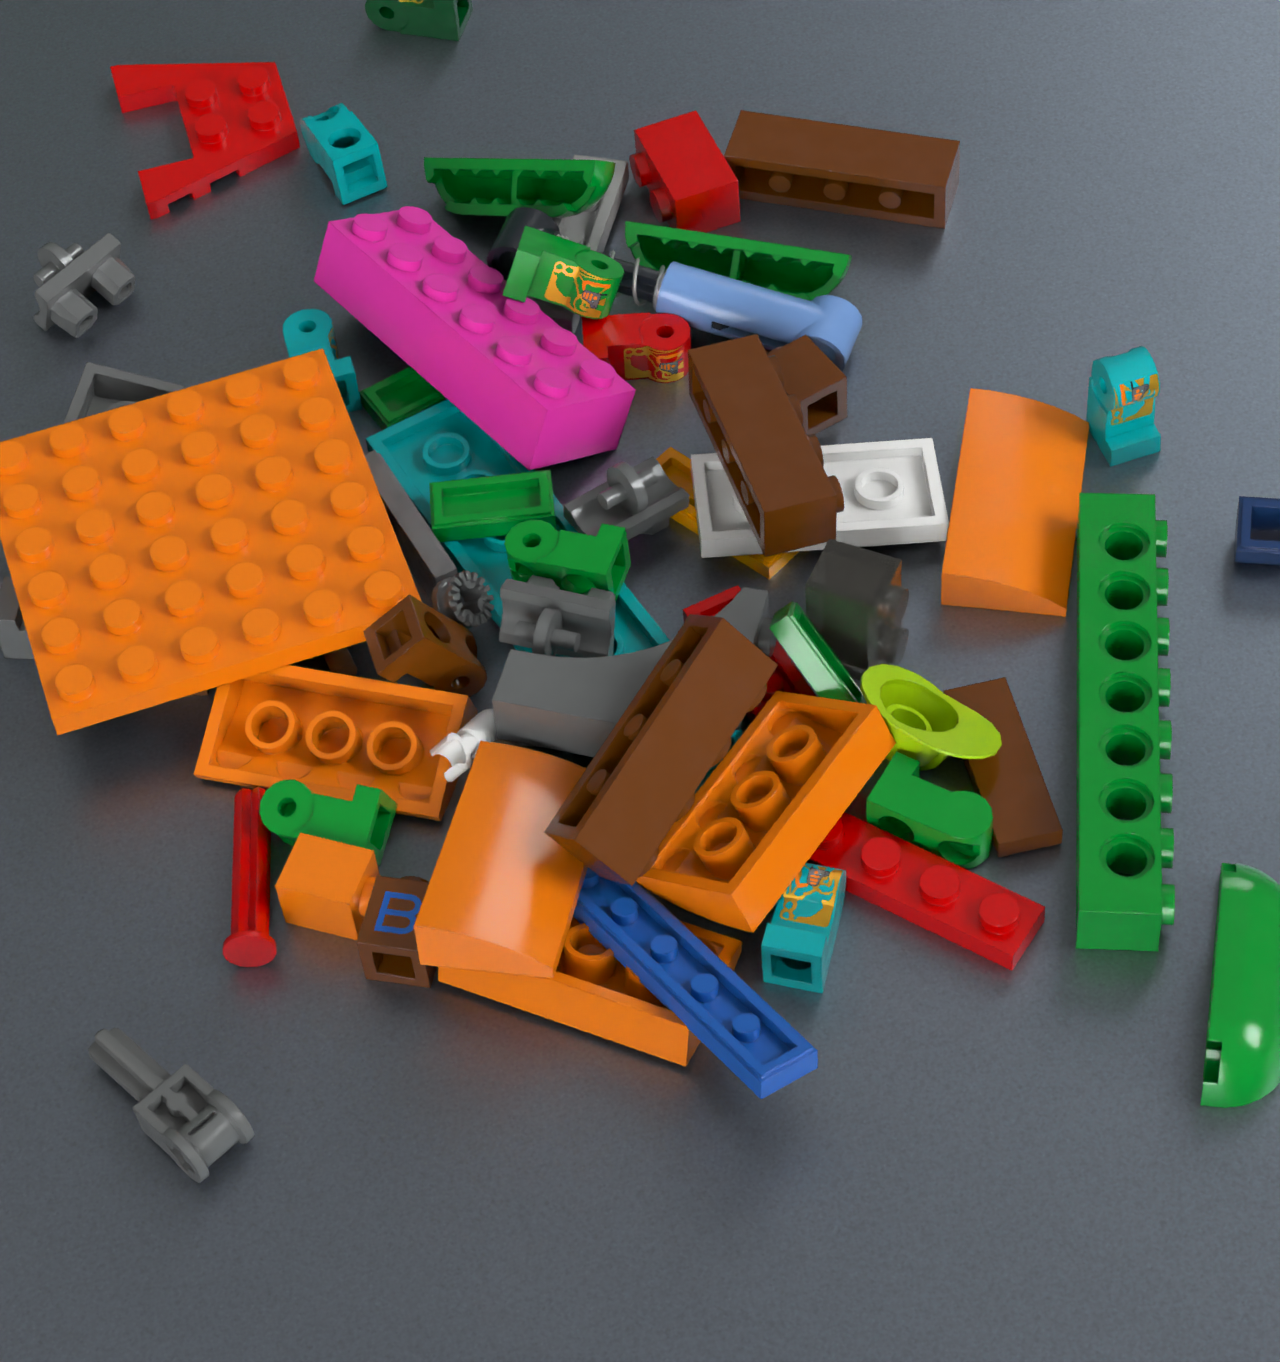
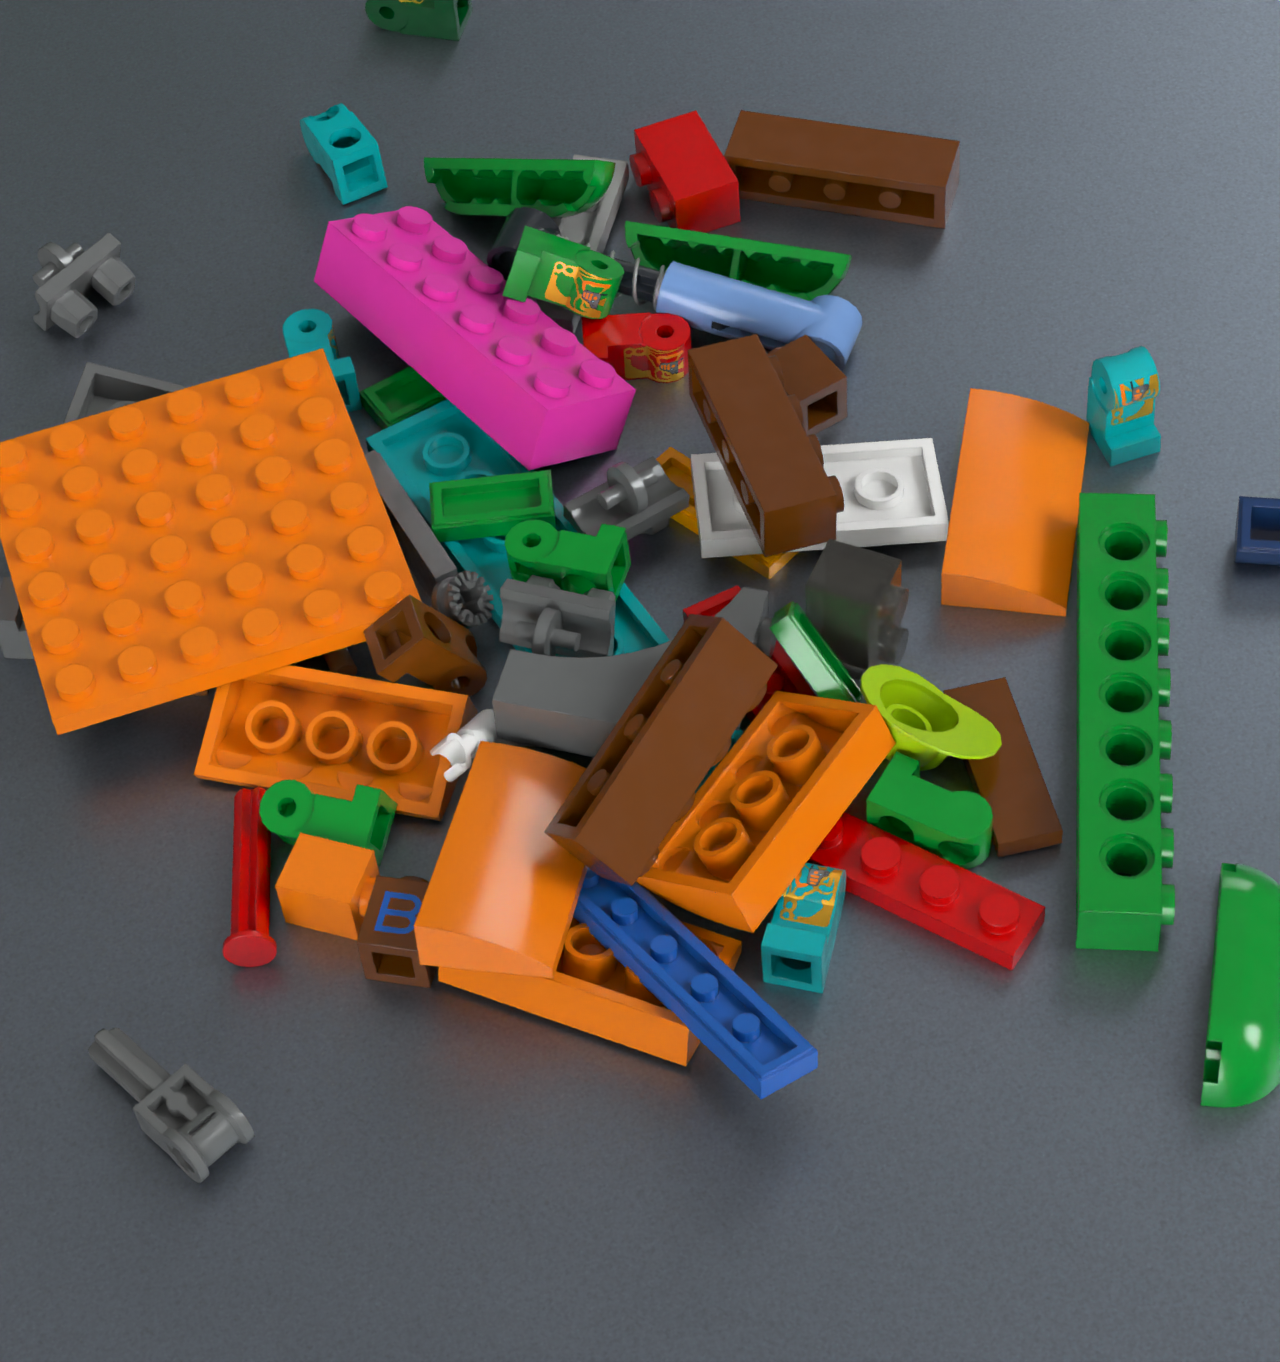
red wing [110,62,300,220] -> none

